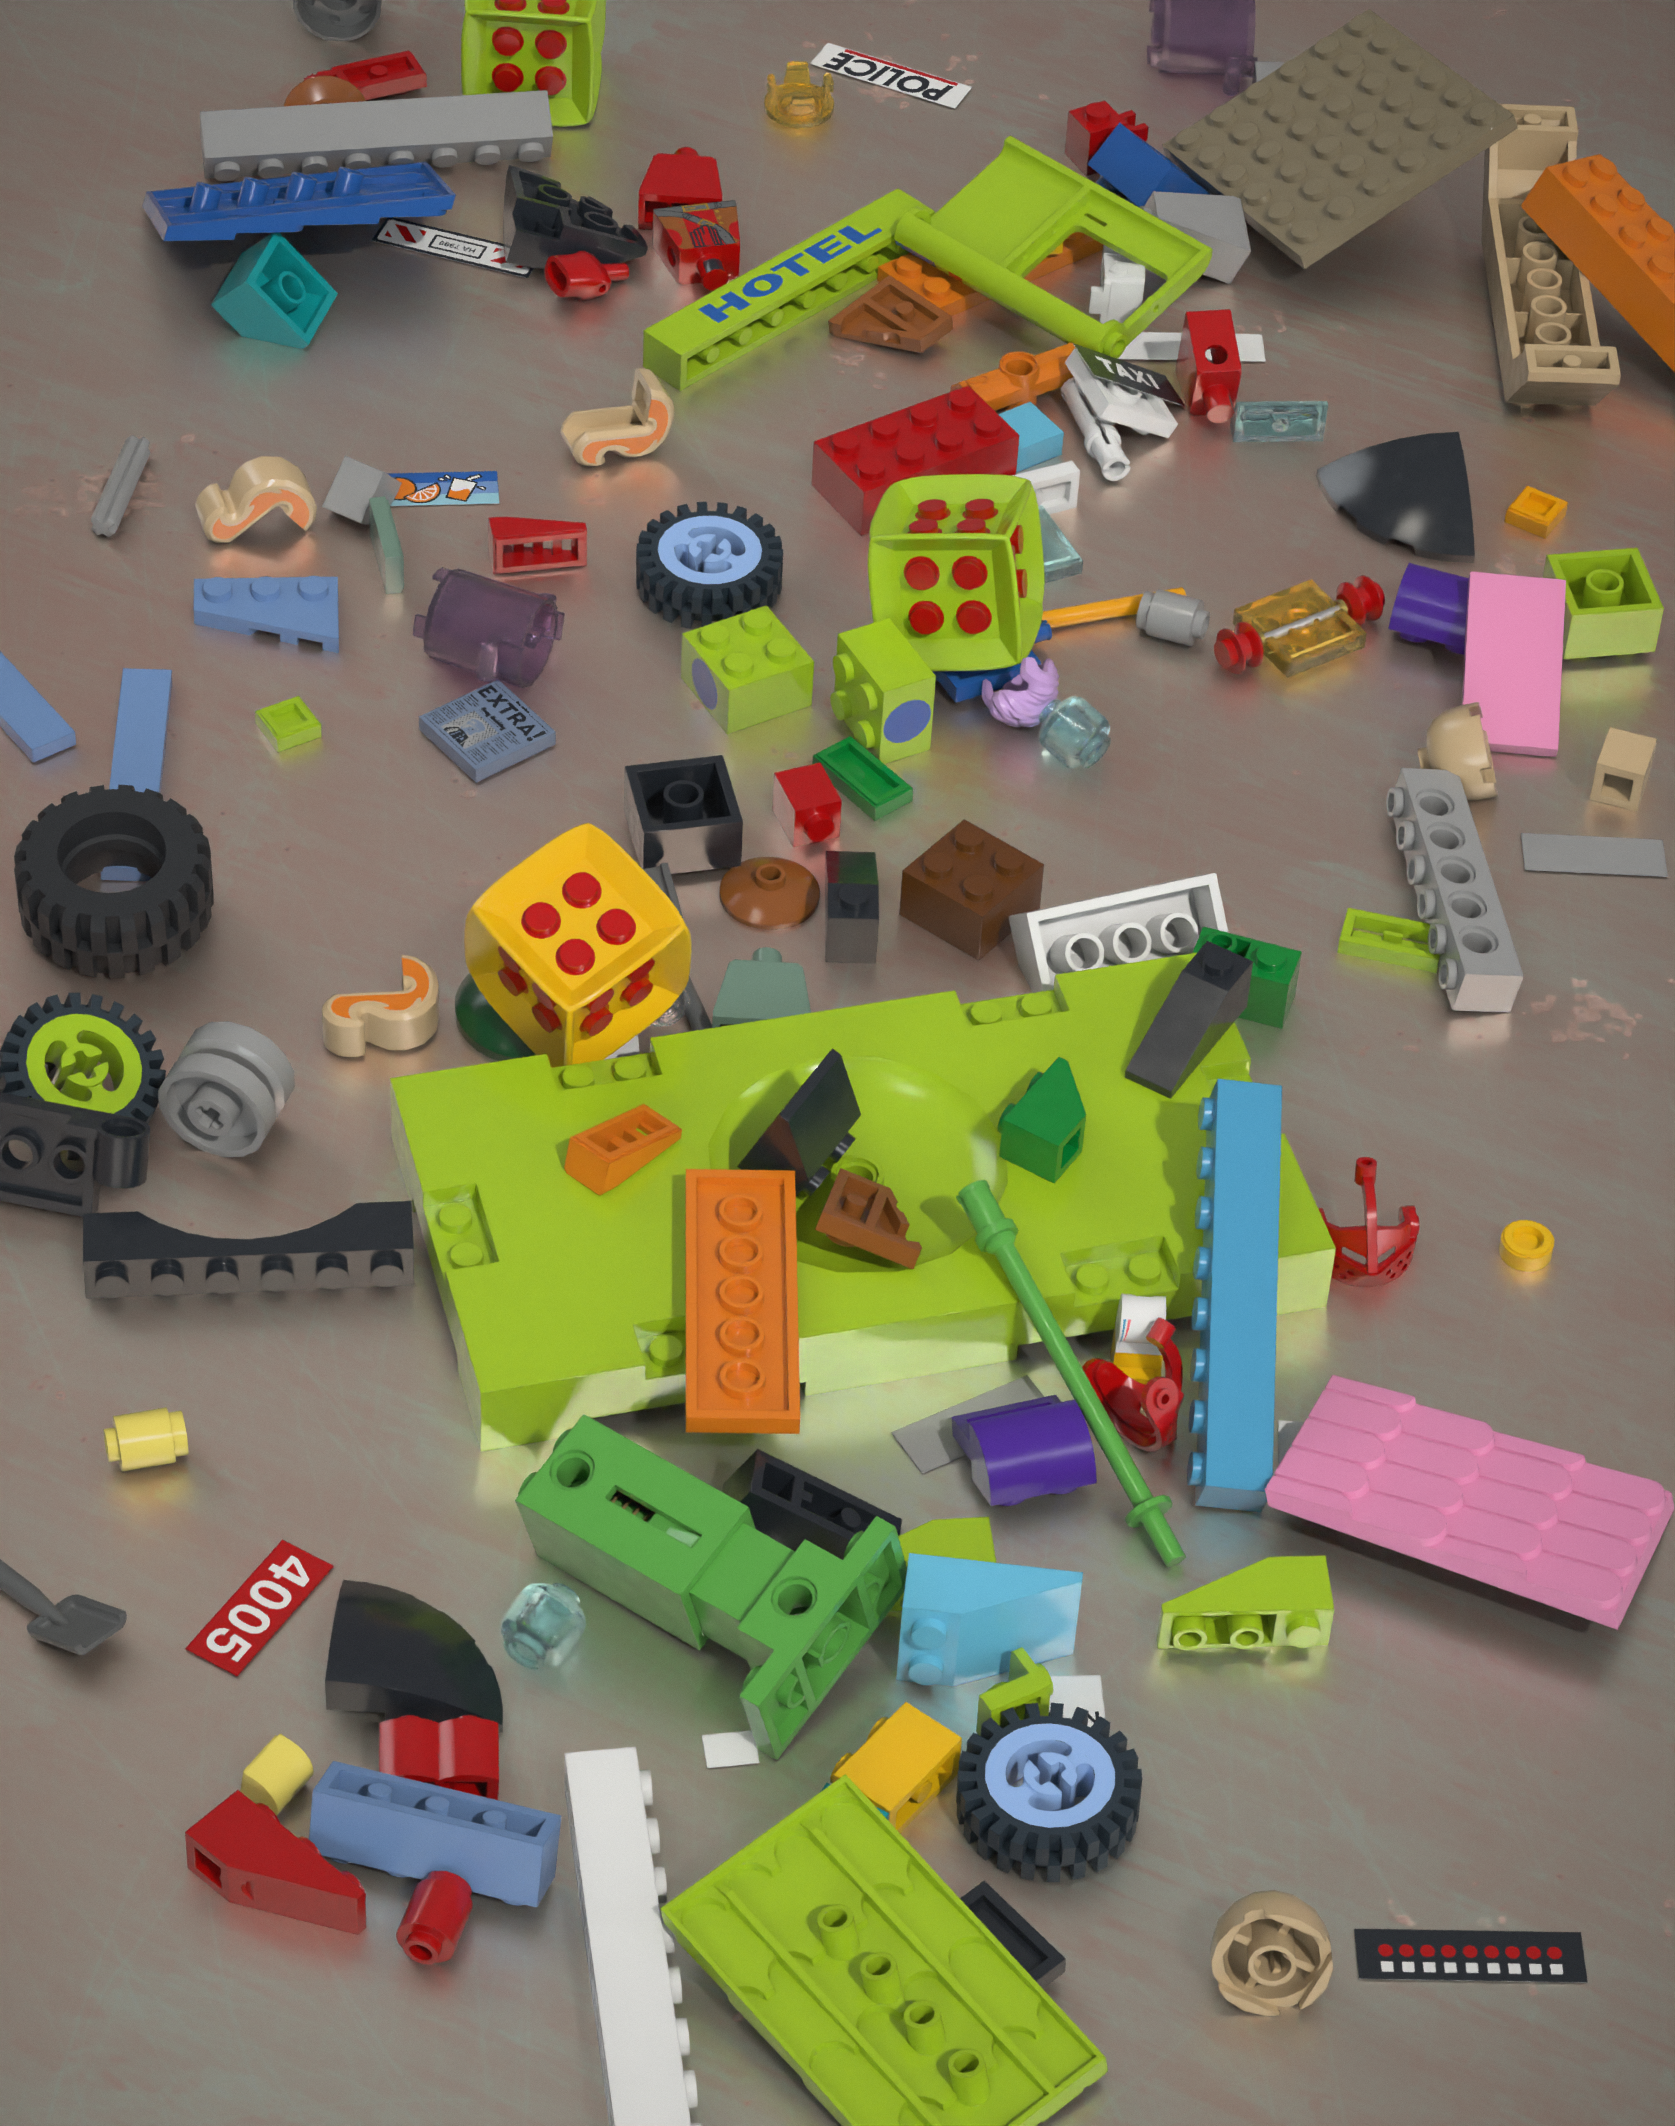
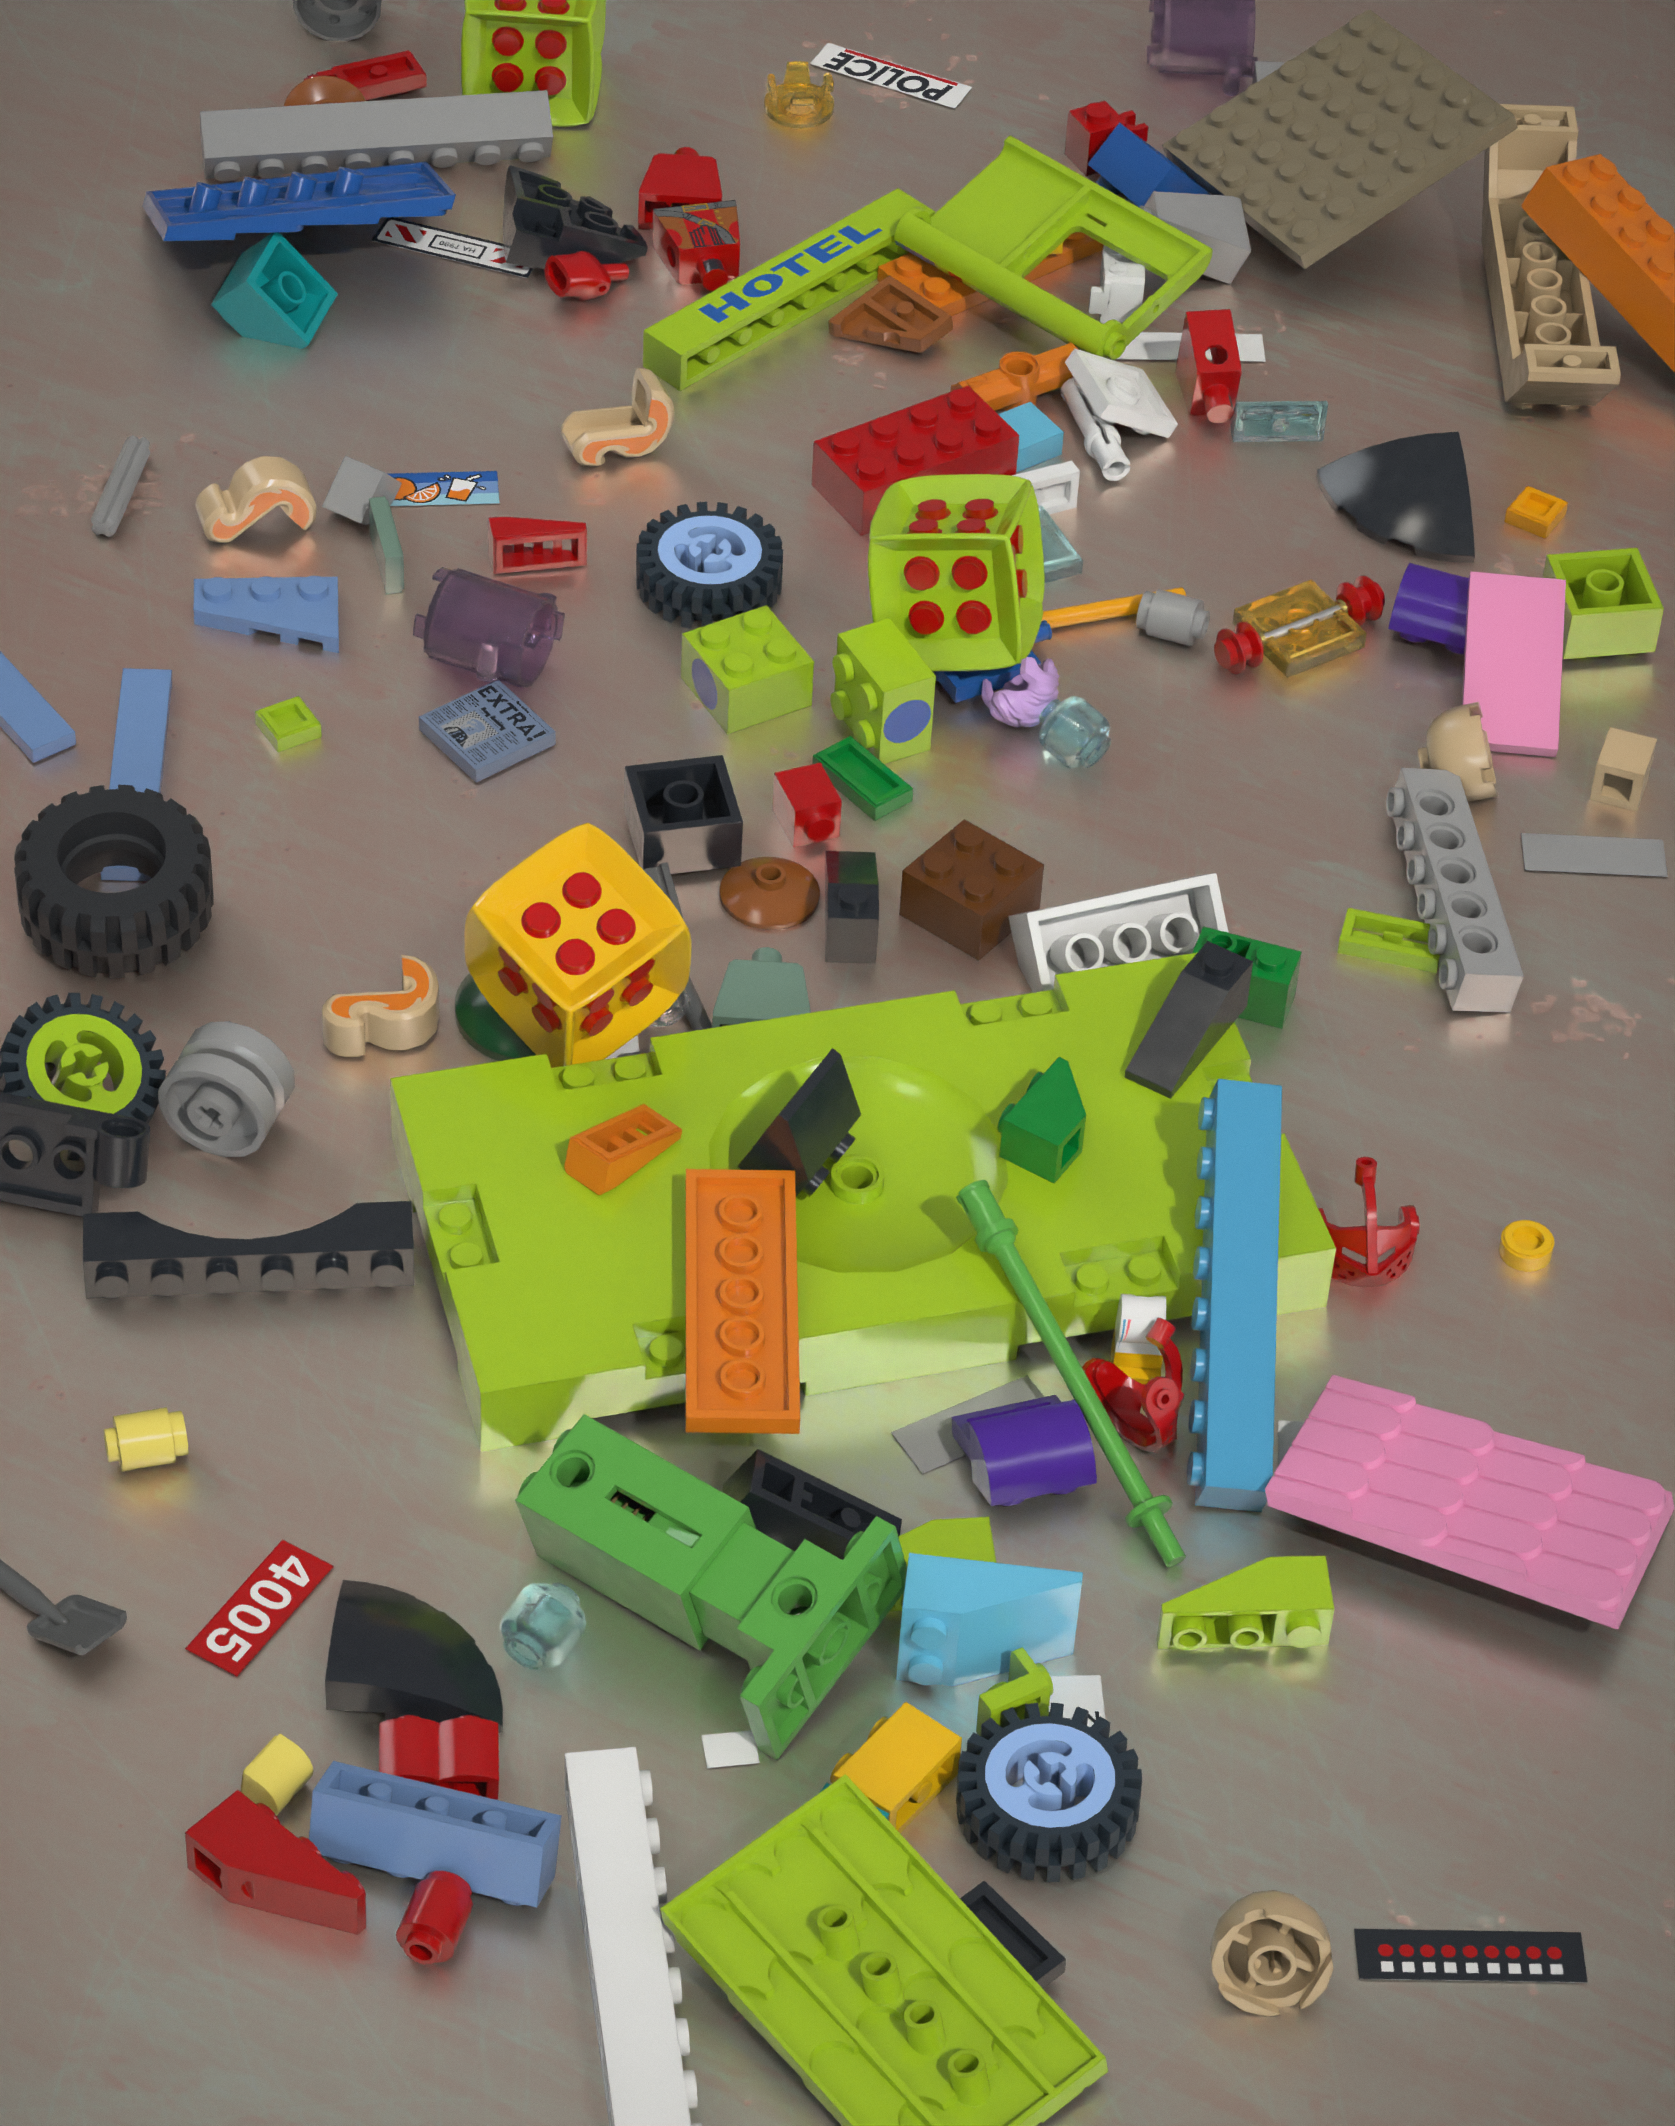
dark orange wing [815,1168,922,1269] -> none
black sticker [1073,343,1186,407] -> none

